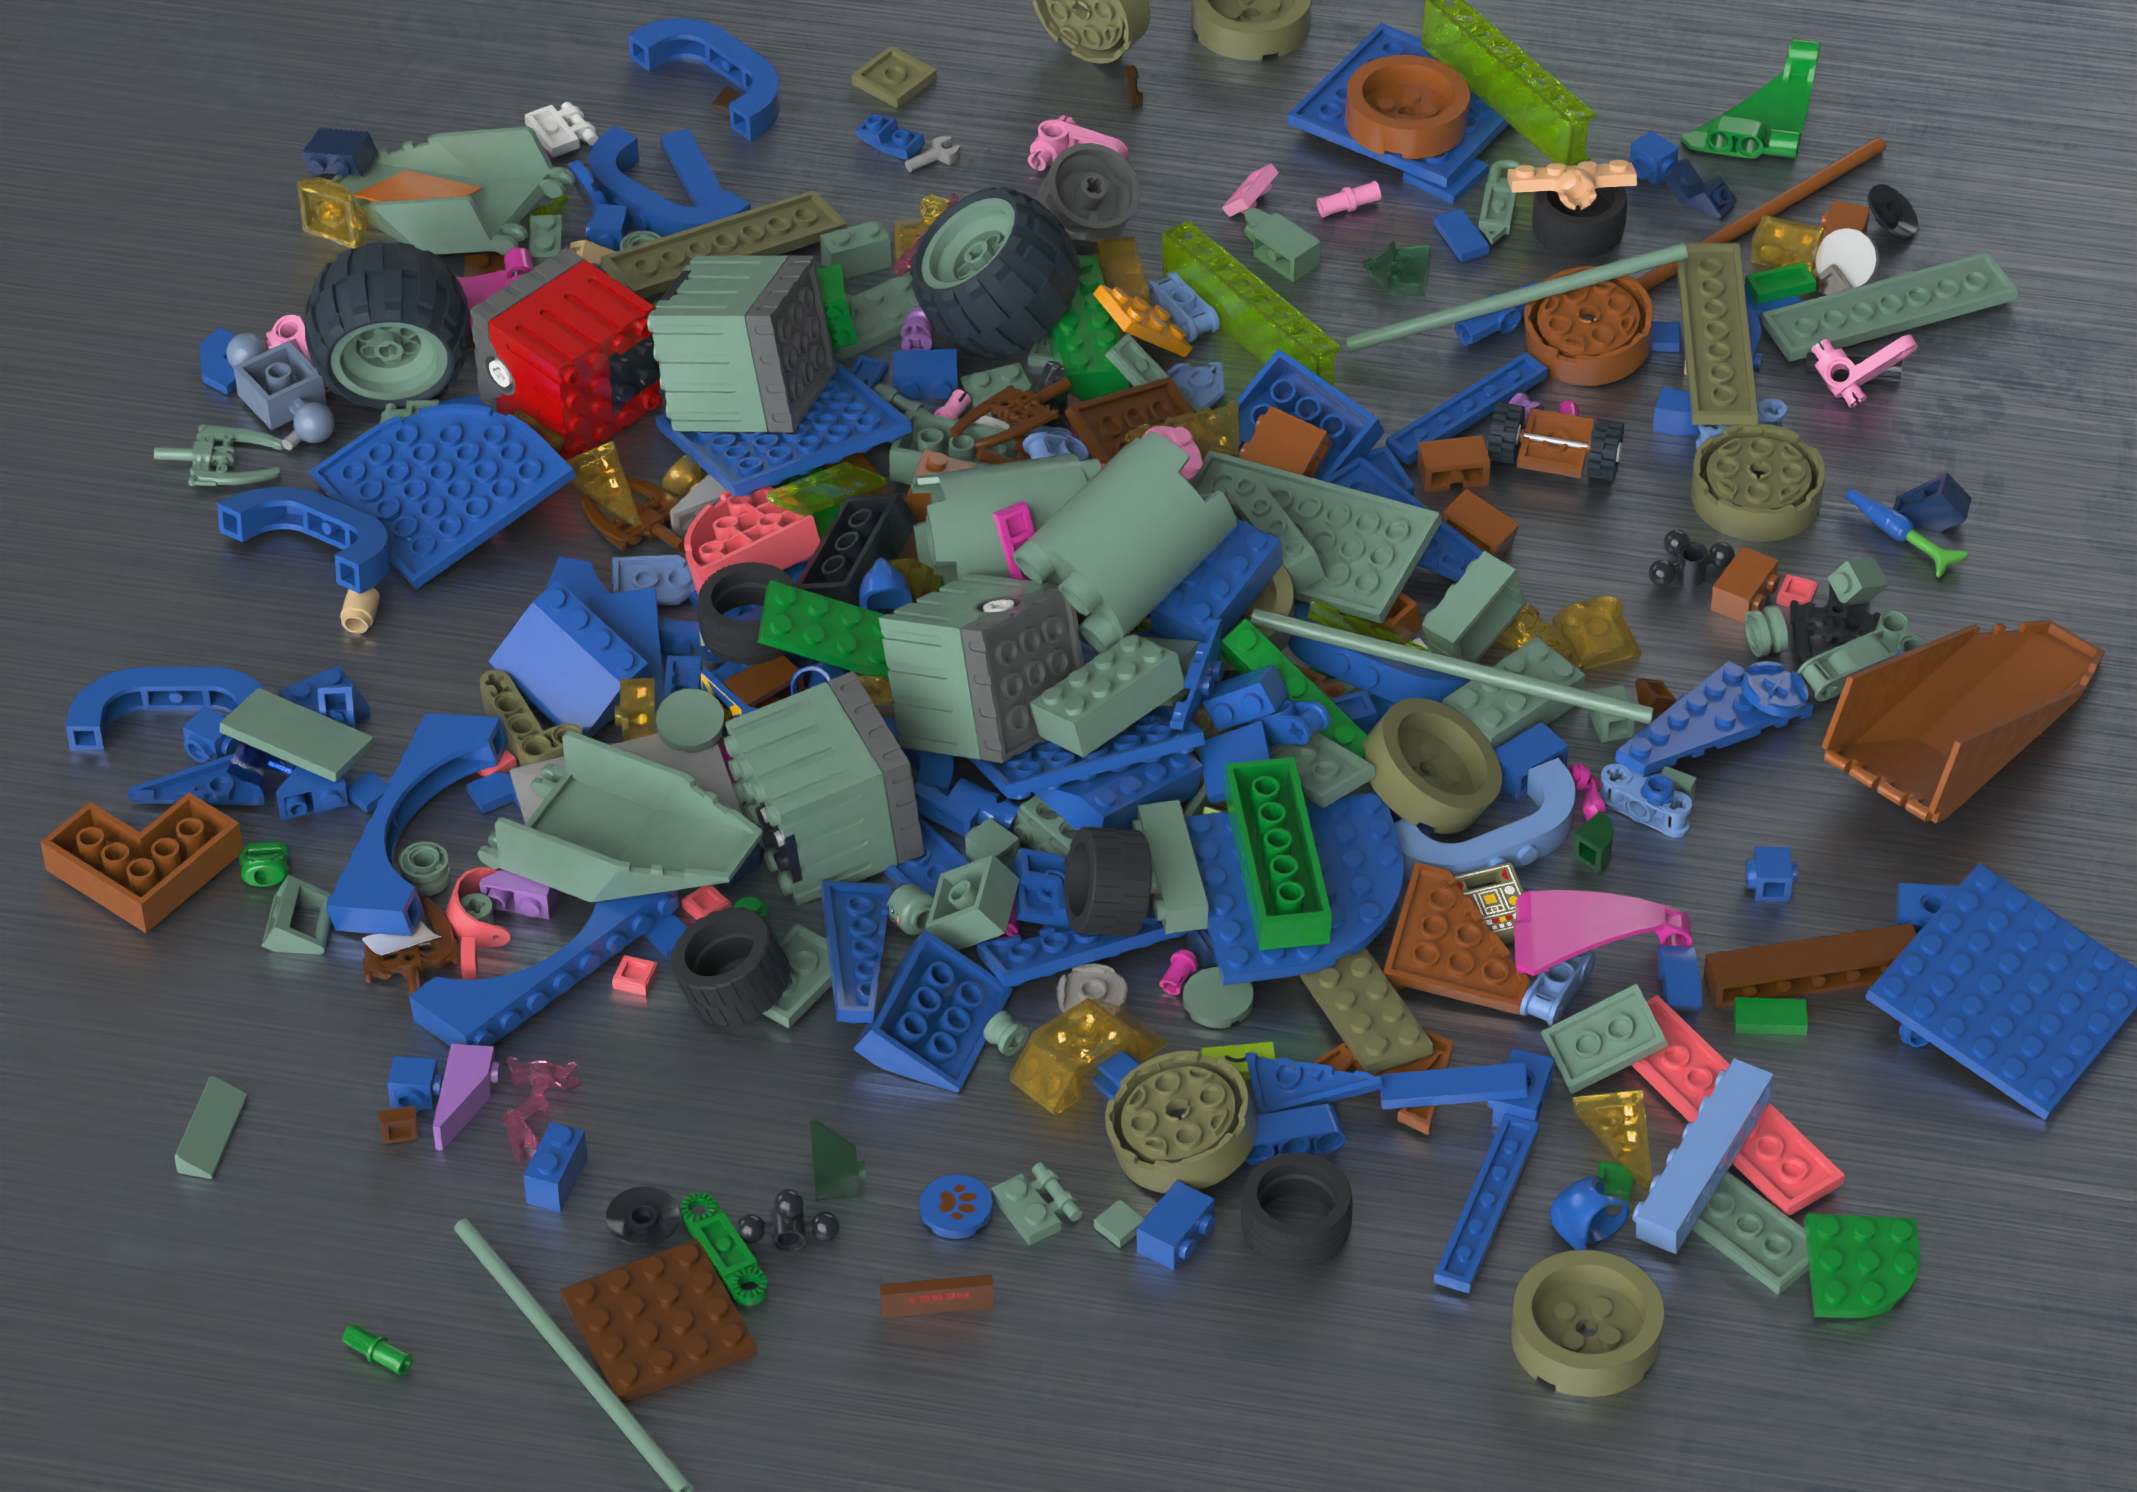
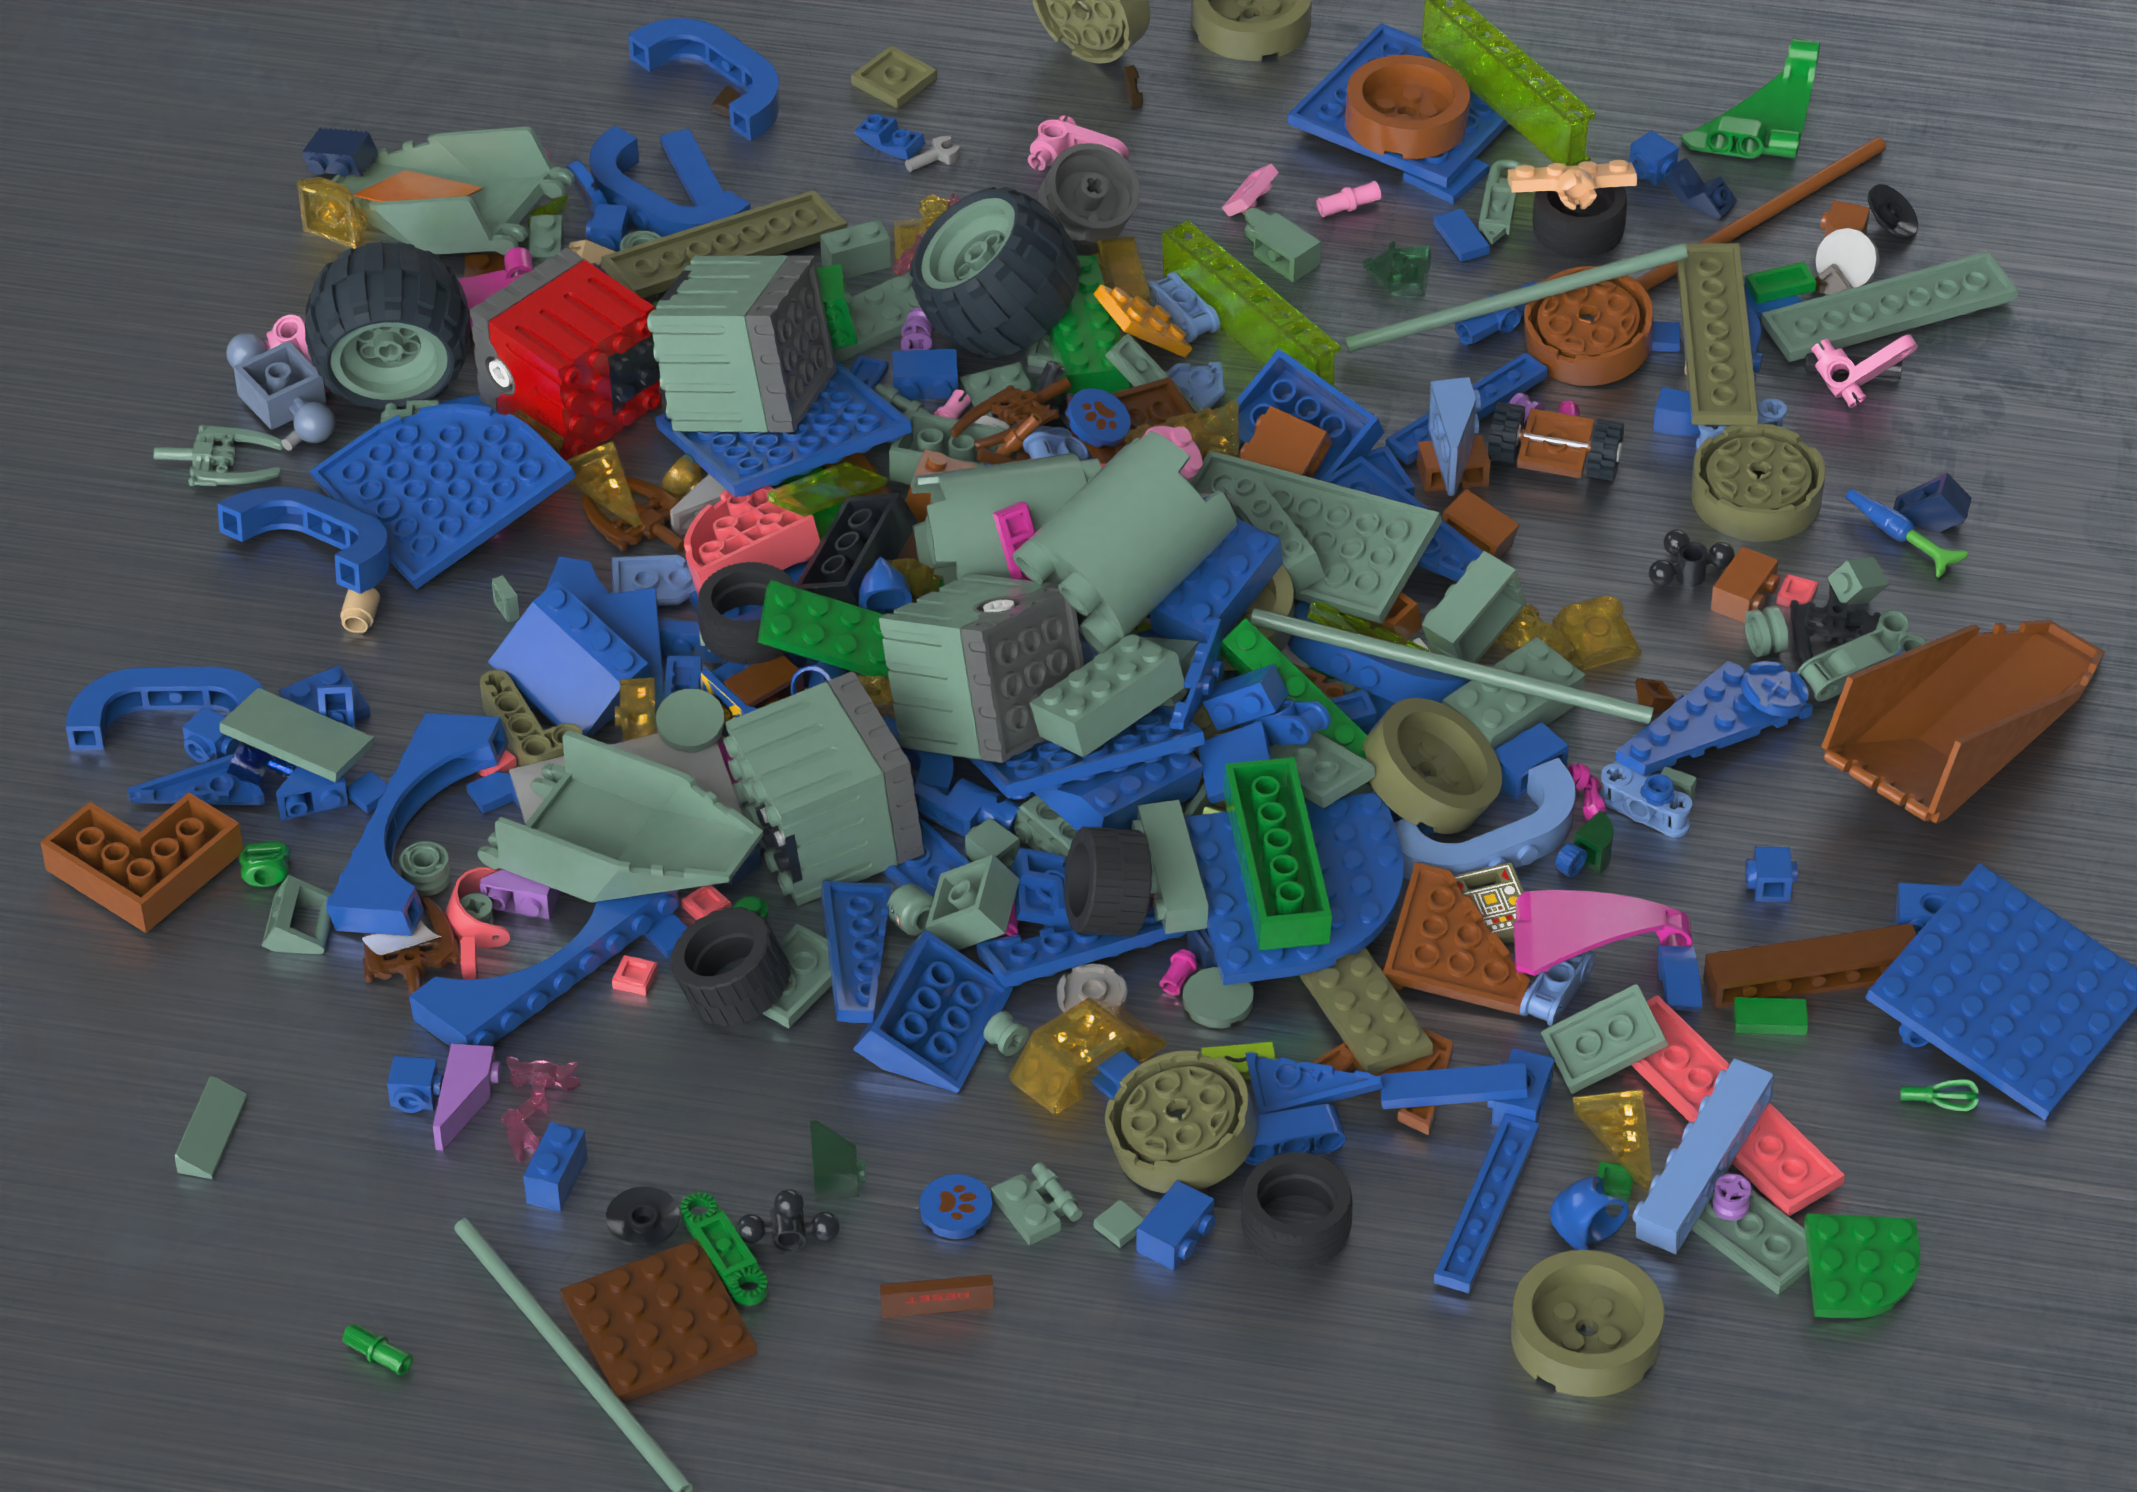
blue tile [199,327,237,395] -> none
reddish brown tile [378,1106,419,1144] -> none
white plate [524,102,599,158] -> none
sand green brick [1589,684,1635,742] -> none
clear yellow brick [1751,215,1824,274] -> none
none -> sand green tile [492,575,520,623]
none -> dark orange bar [995,413,1042,457]
none -> blue tile [1066,388,1131,448]
none -> medium blue slope [1428,377,1481,496]
none -> blue axle [1555,843,1587,878]
none -> medium lavender wheel [1712,1174,1752,1221]
none -> green piece [1901,1079,1979,1111]

